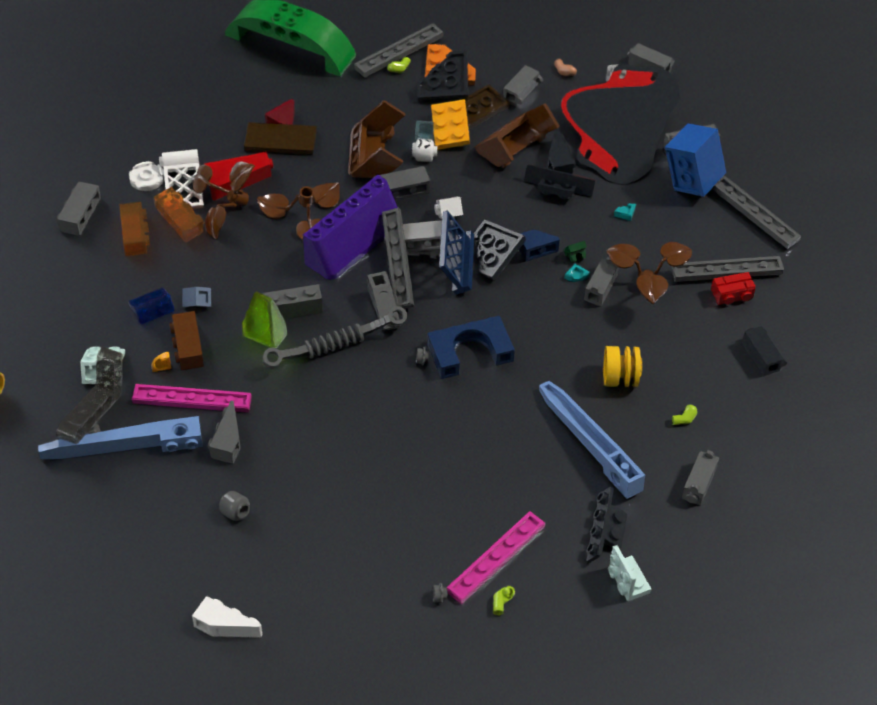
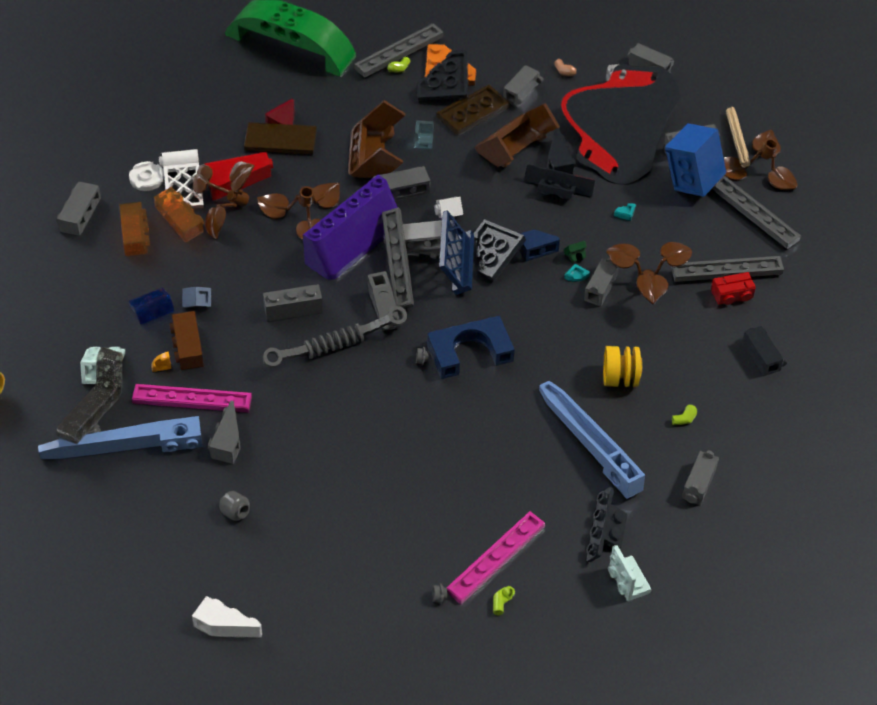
clear neon green wedge [242,291,287,348] -> none
white head [412,139,437,162] -> none
light orange plate [431,99,470,150] -> none
none -> reddish brown plant [724,130,798,190]
none -> tan axle [726,107,750,168]

